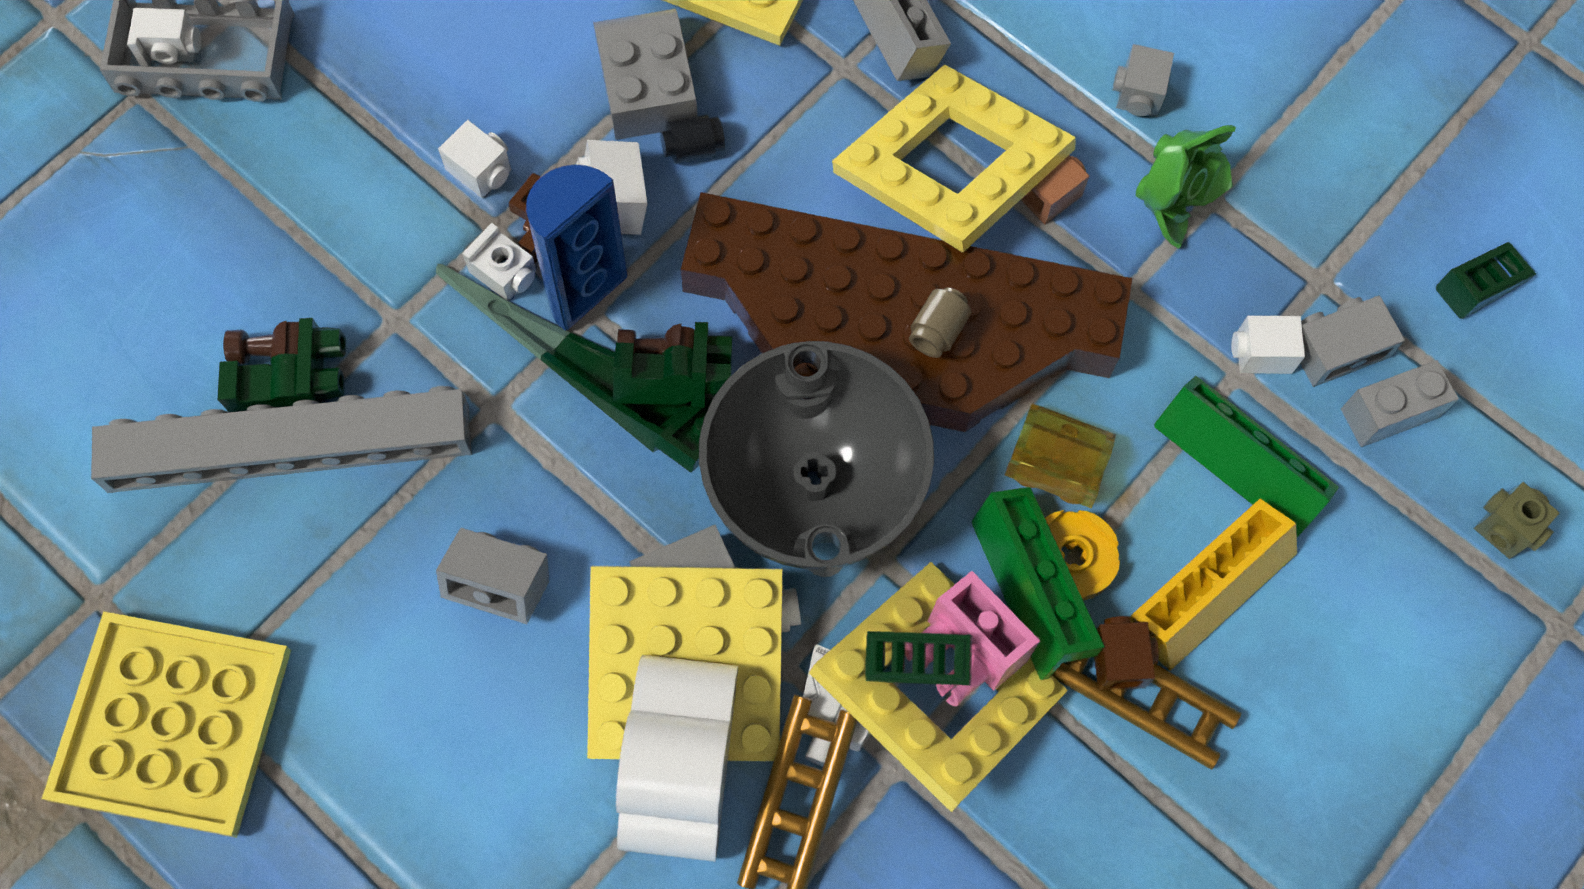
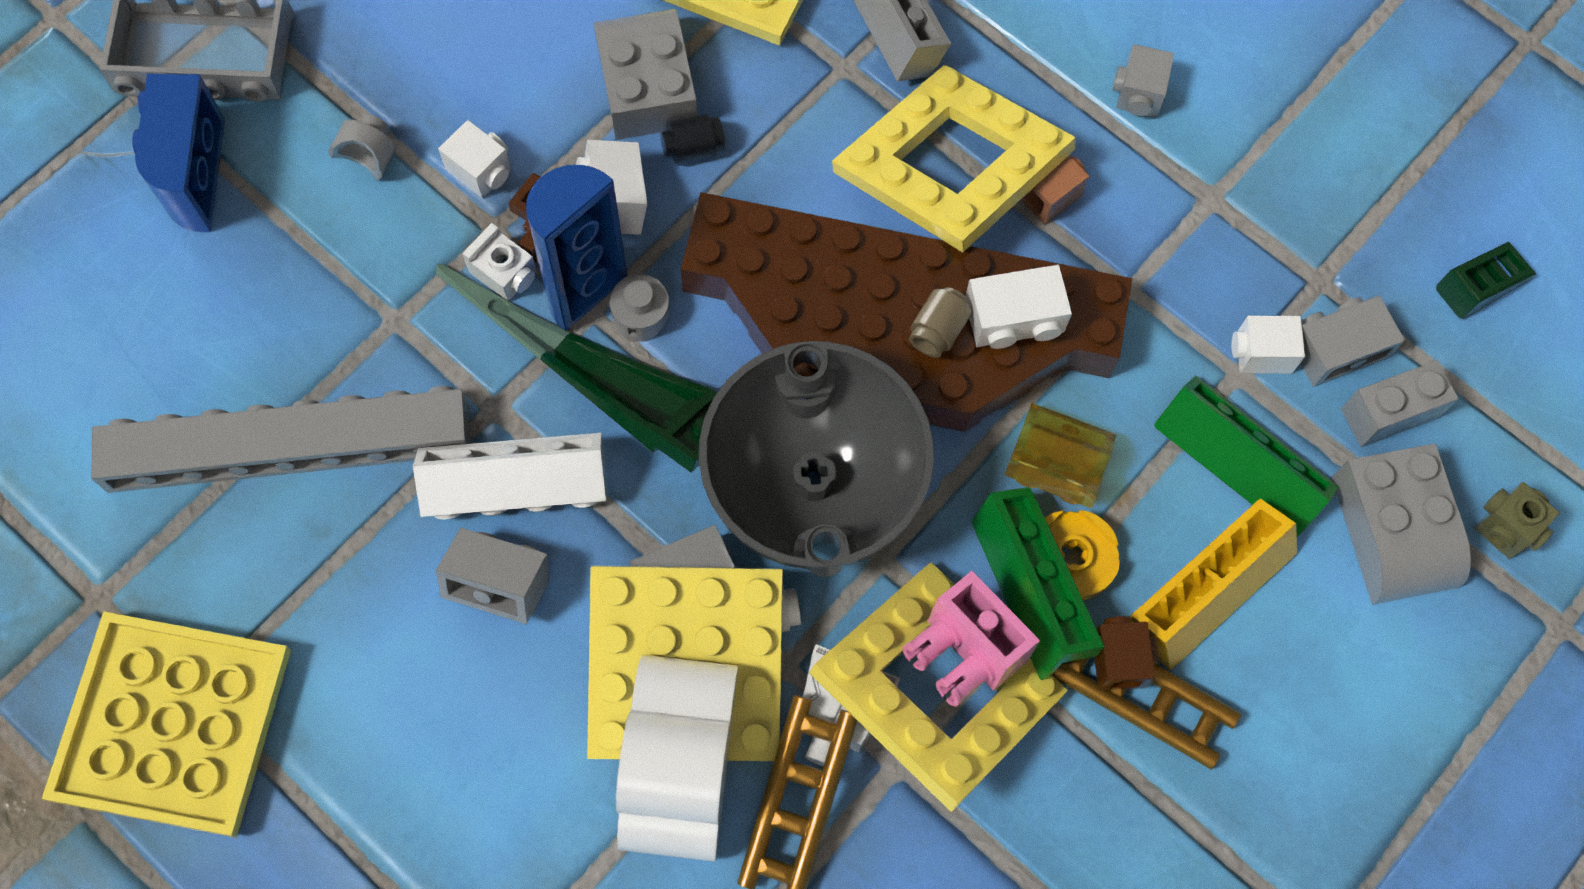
white brick [127,8,201,67] -> none
dark green hips [217,318,346,413] -> none
dark green hips [613,322,732,408] -> none
dark green slope [865,631,972,686] -> none
bright green brick [1136,125,1236,249] -> none
none -> blue brick [132,74,225,232]
none -> light grey piece [328,114,396,180]
none -> white brick [413,433,607,520]
none -> light grey piece [610,274,670,342]
none -> white brick [965,265,1072,349]
none -> light grey brick [1331,443,1471,605]

